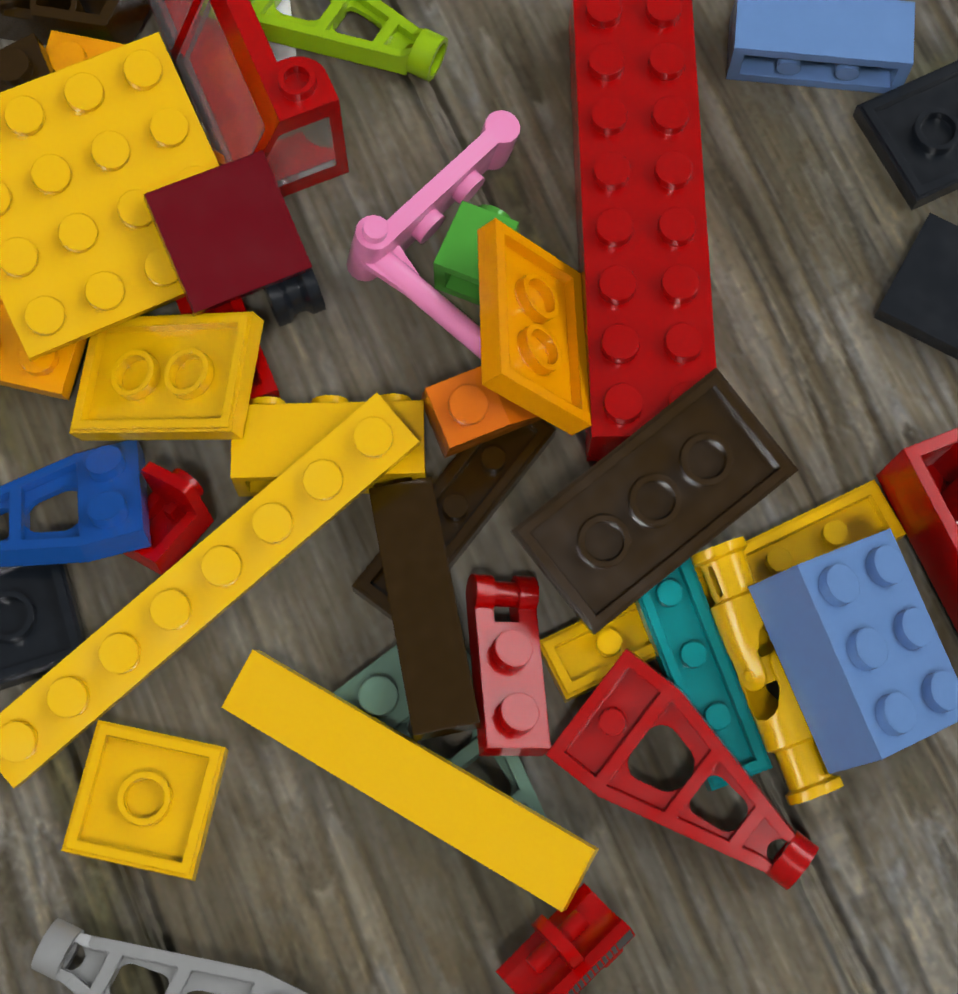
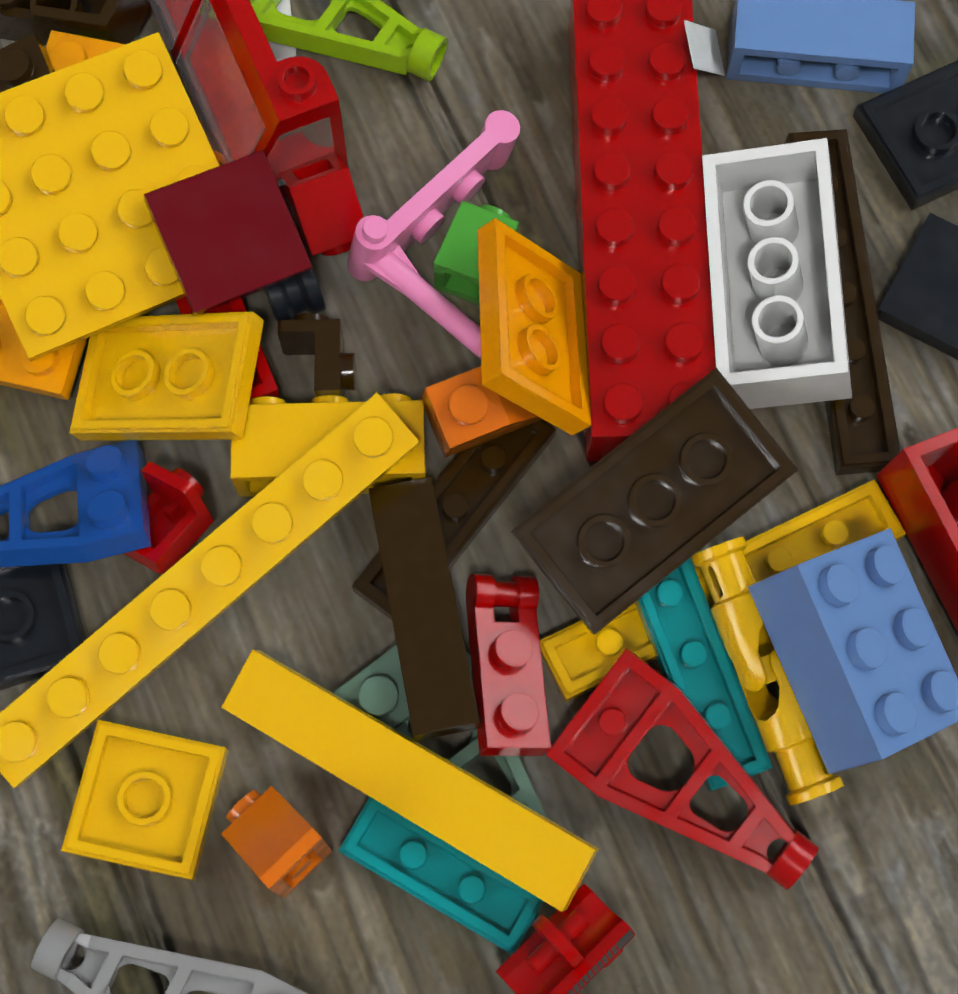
none -> orange slope [221,785,333,899]
none -> dark brown bracket [278,313,356,397]
none -> red brick [279,152,364,256]
none -> teal tile [338,797,543,955]
none -> white sticker [684,20,725,76]
none -> white brick [702,138,852,409]
none -> dark brown tile [785,129,900,475]

